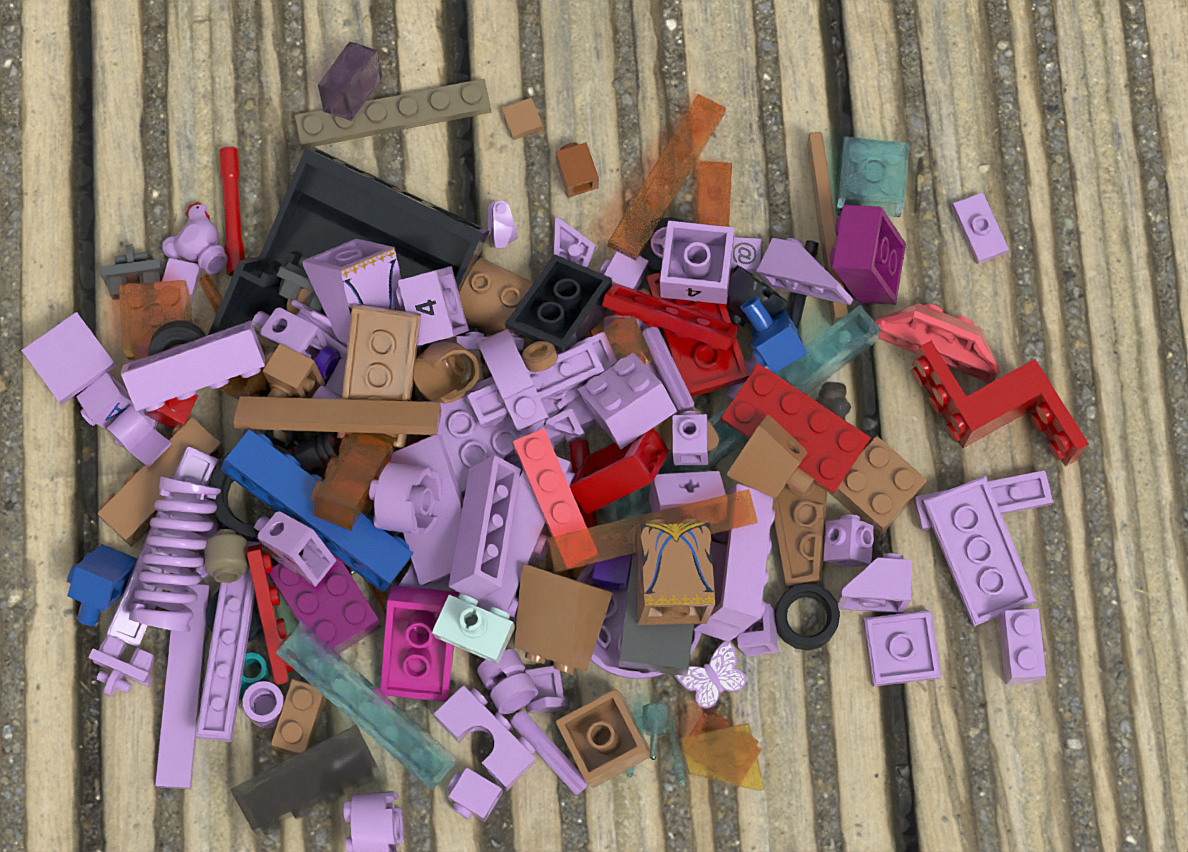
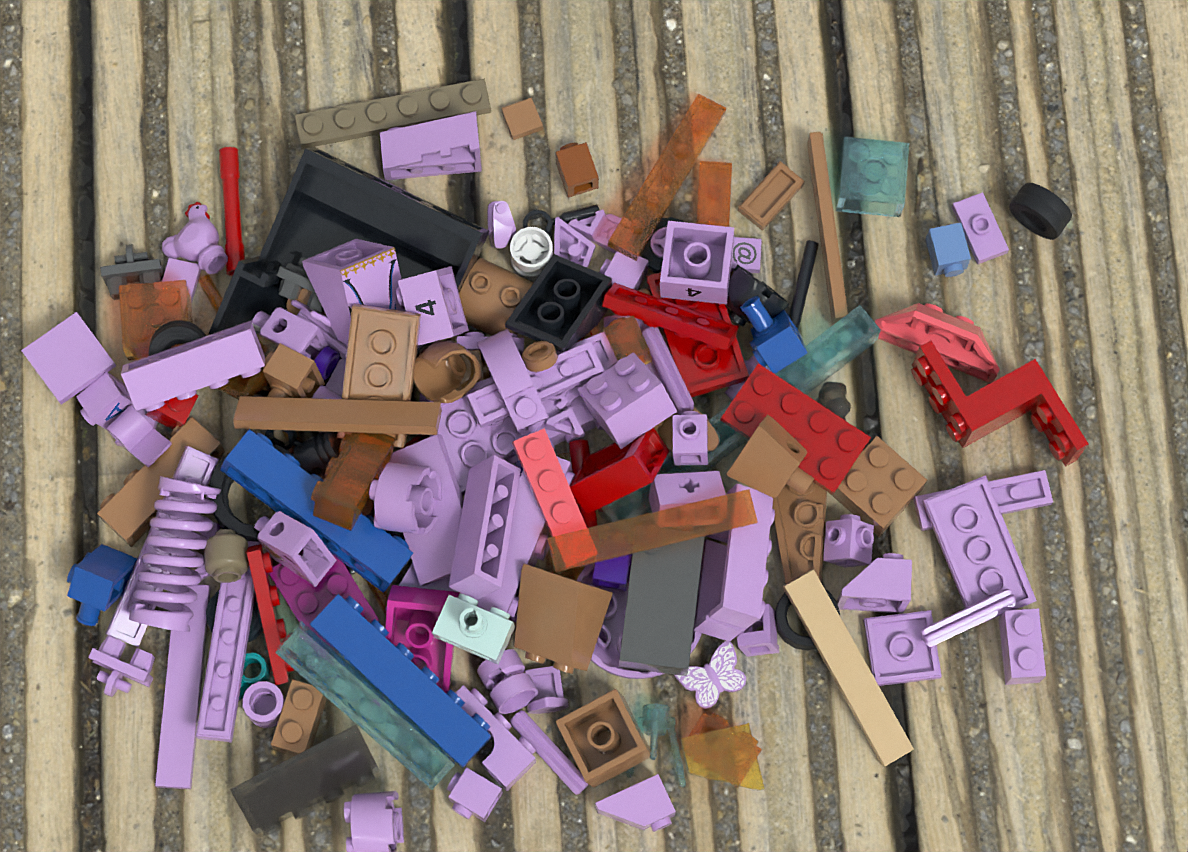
clear purple brick [318,41,383,121] -> none
medium nougat slope [637,519,715,625] -> none
lavender slope [756,238,853,305] -> none
magenta brick [830,205,906,305] -> none
none -> blue brick [310,594,491,768]
none -> lavender wedge [380,112,482,180]
none -> white wheel [510,227,553,282]
none -> black piece [523,204,600,236]
none -> lavender slope [568,209,640,254]
none -> lavender slope [595,774,676,832]
none -> medium nougat tile [738,161,805,231]
none -> tan tile [782,569,914,766]
none -> axle [921,589,1016,647]
none -> medium blue brick [925,222,971,277]
none -> black tyre [1009,183,1072,240]

